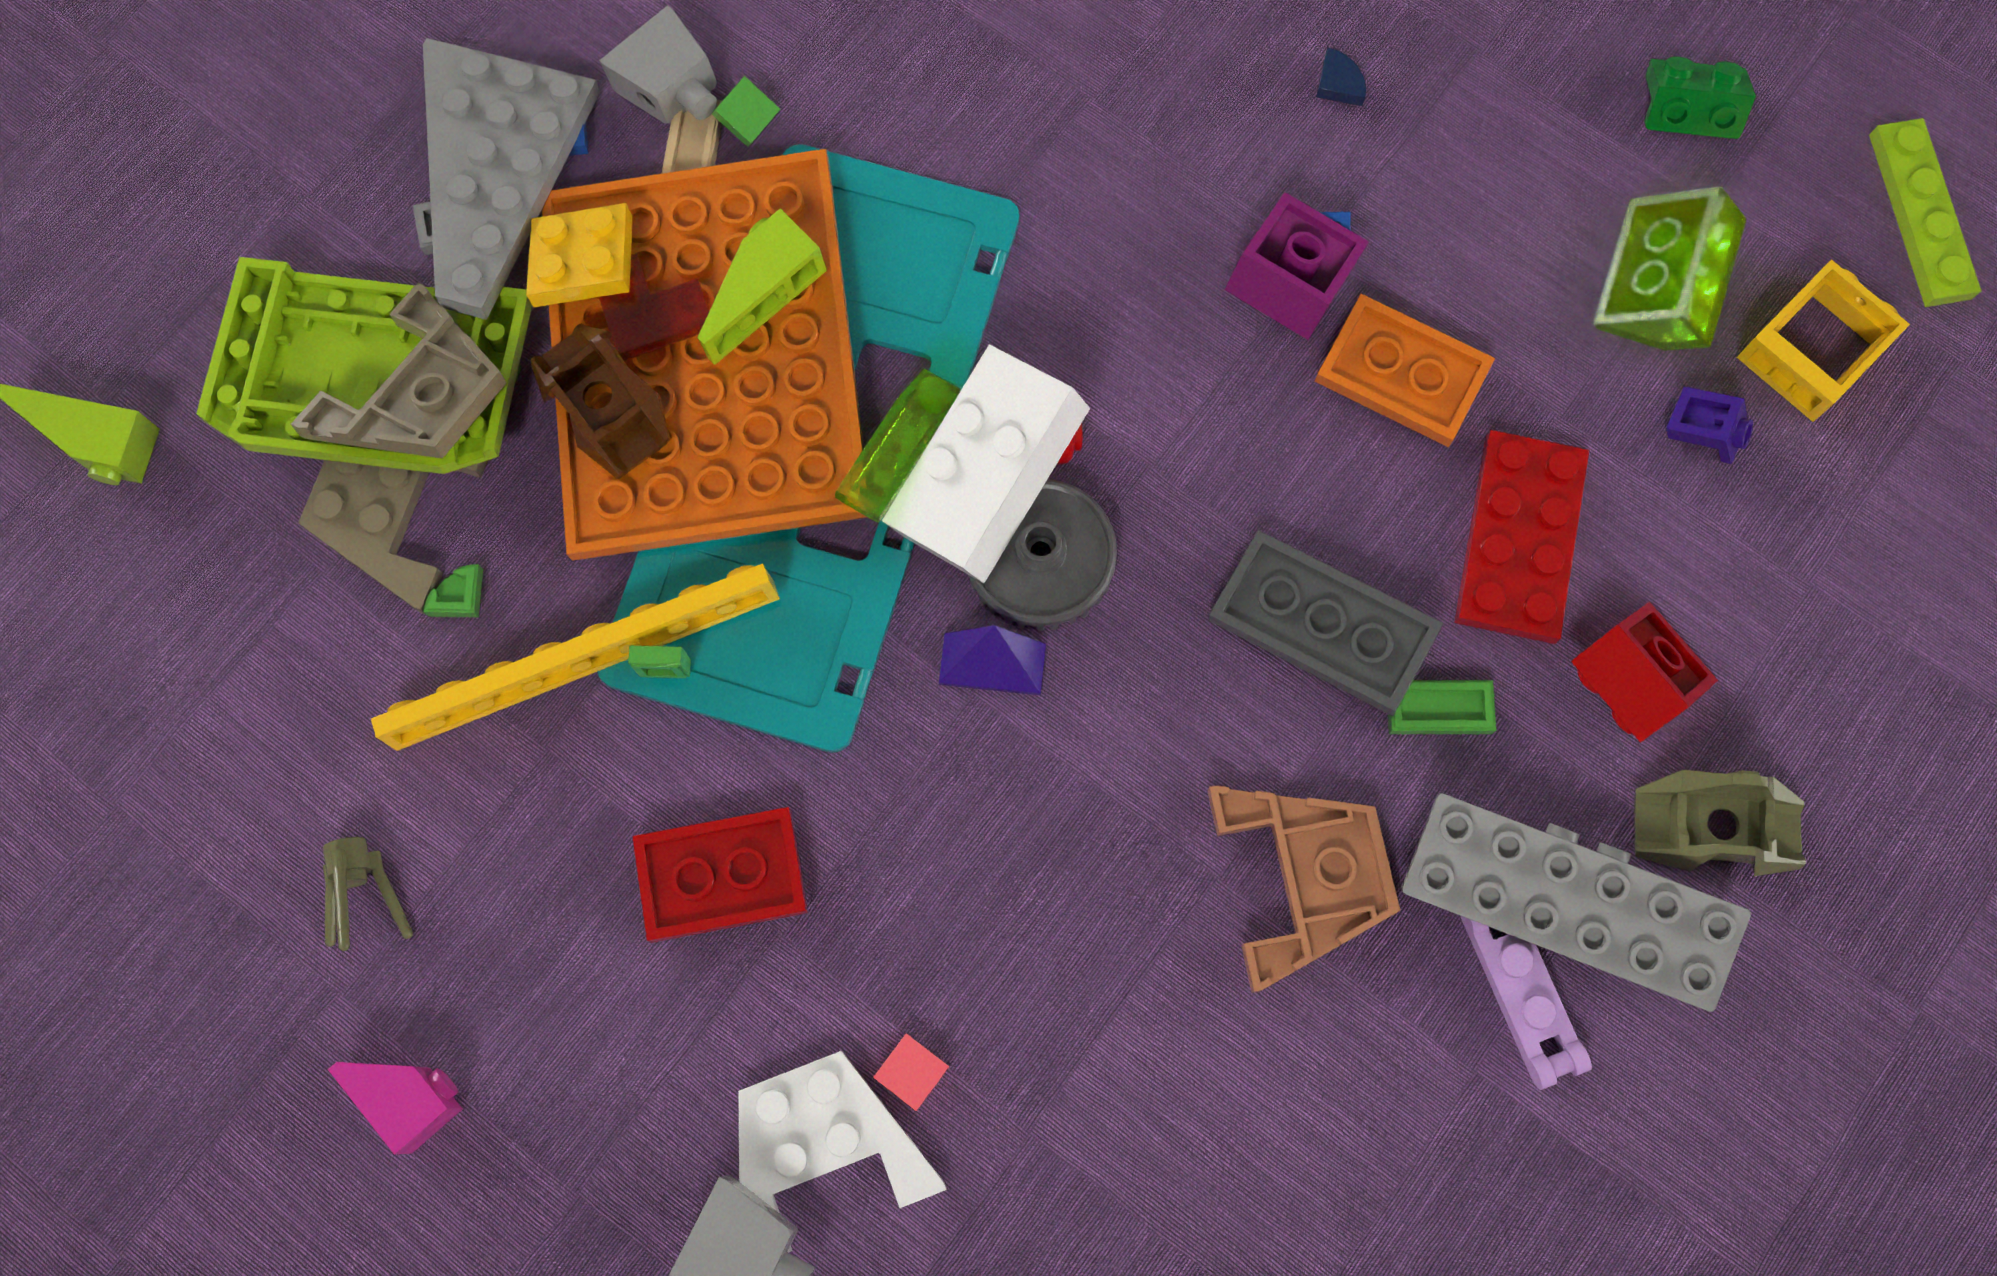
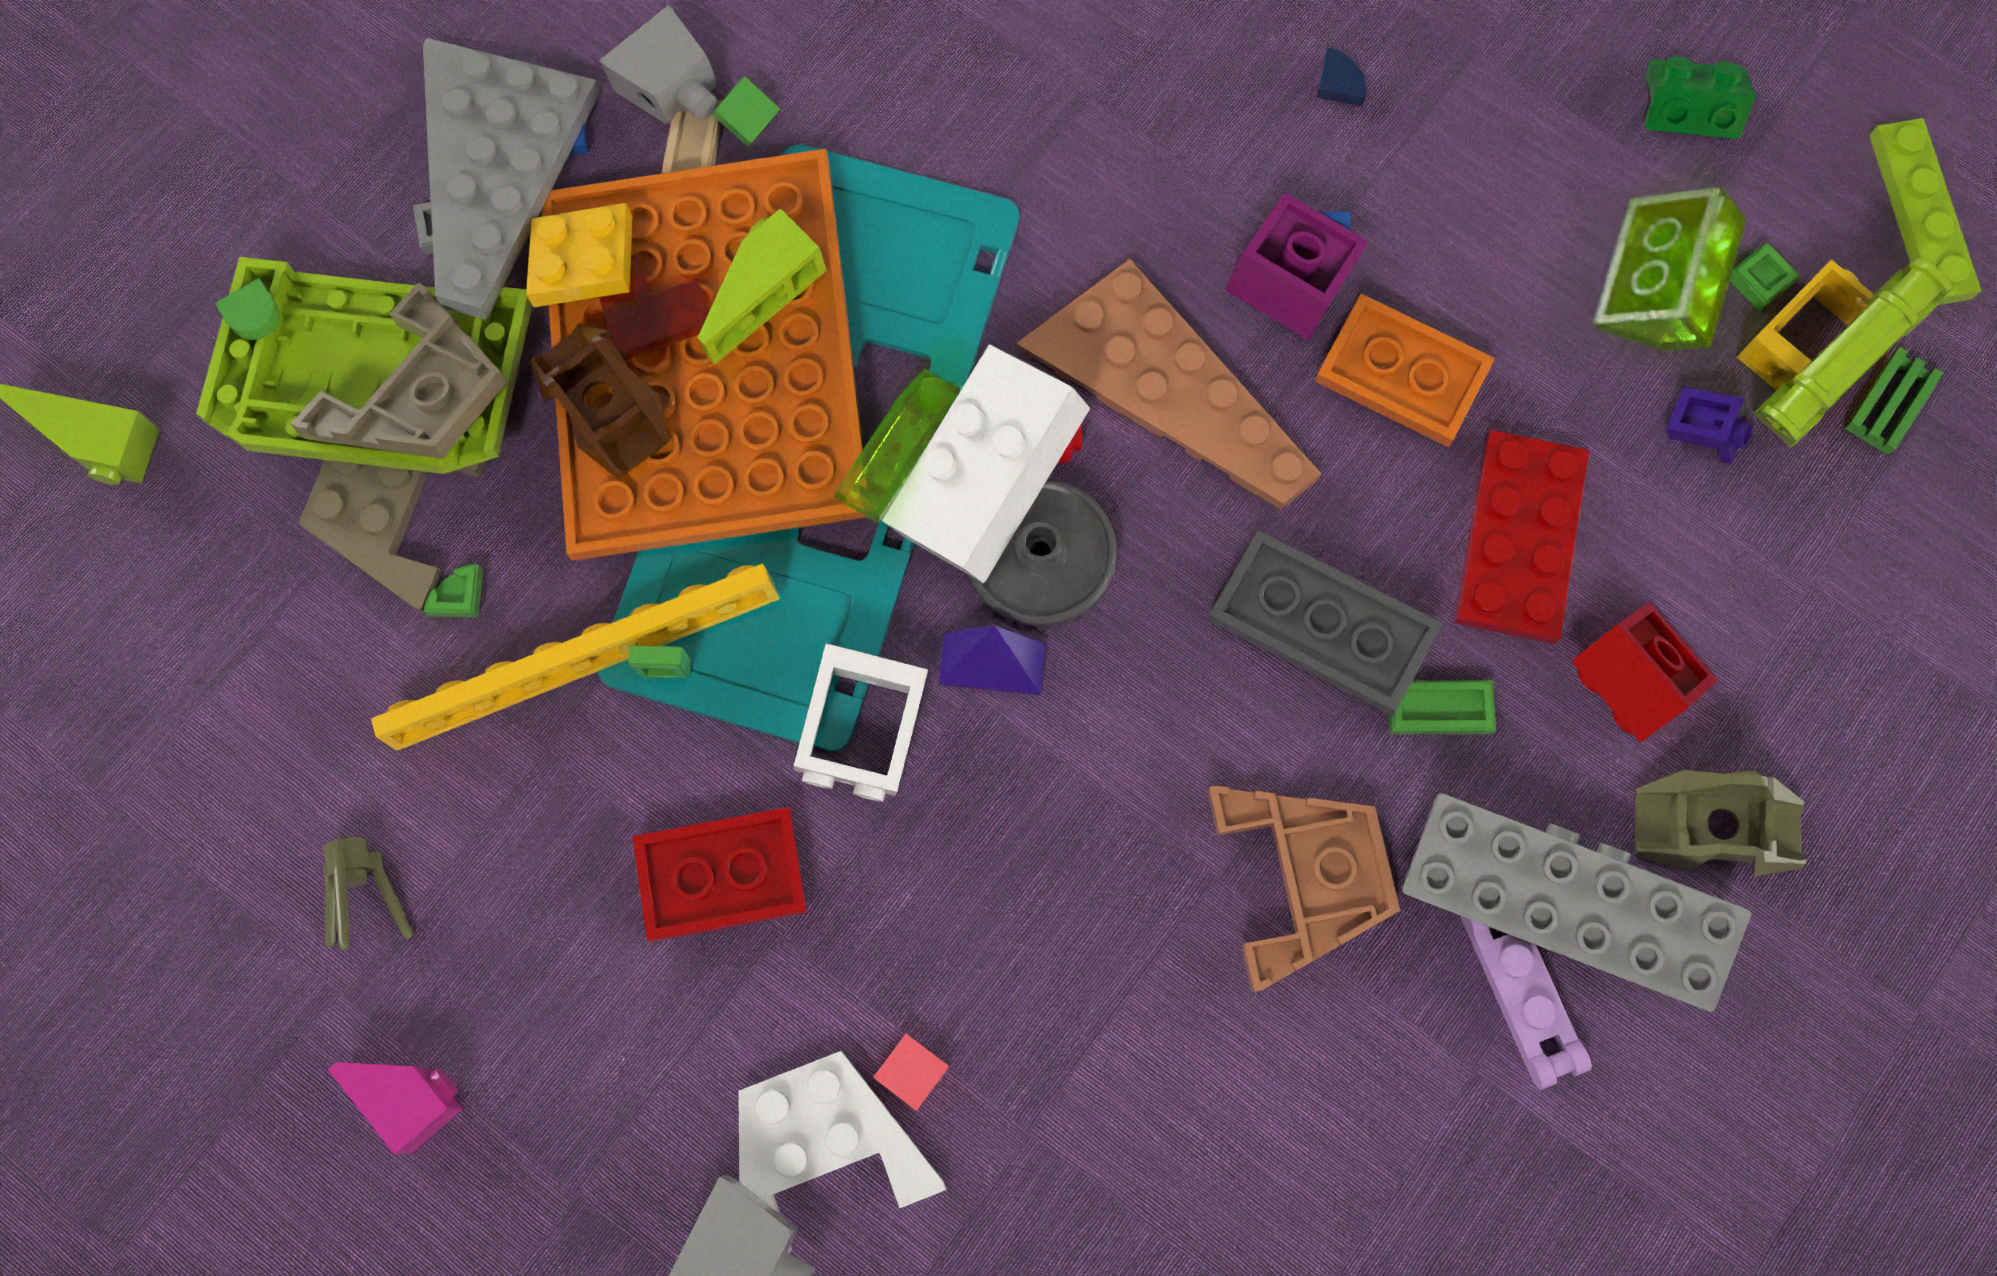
none -> bright green tile [215,278,280,340]
none -> white window [794,644,928,802]
none -> nougat wing [1016,259,1322,510]
none -> bright green tile [1726,242,1801,312]
none -> lime piece [1753,258,1953,448]
none -> bright green tile [1844,347,1944,455]

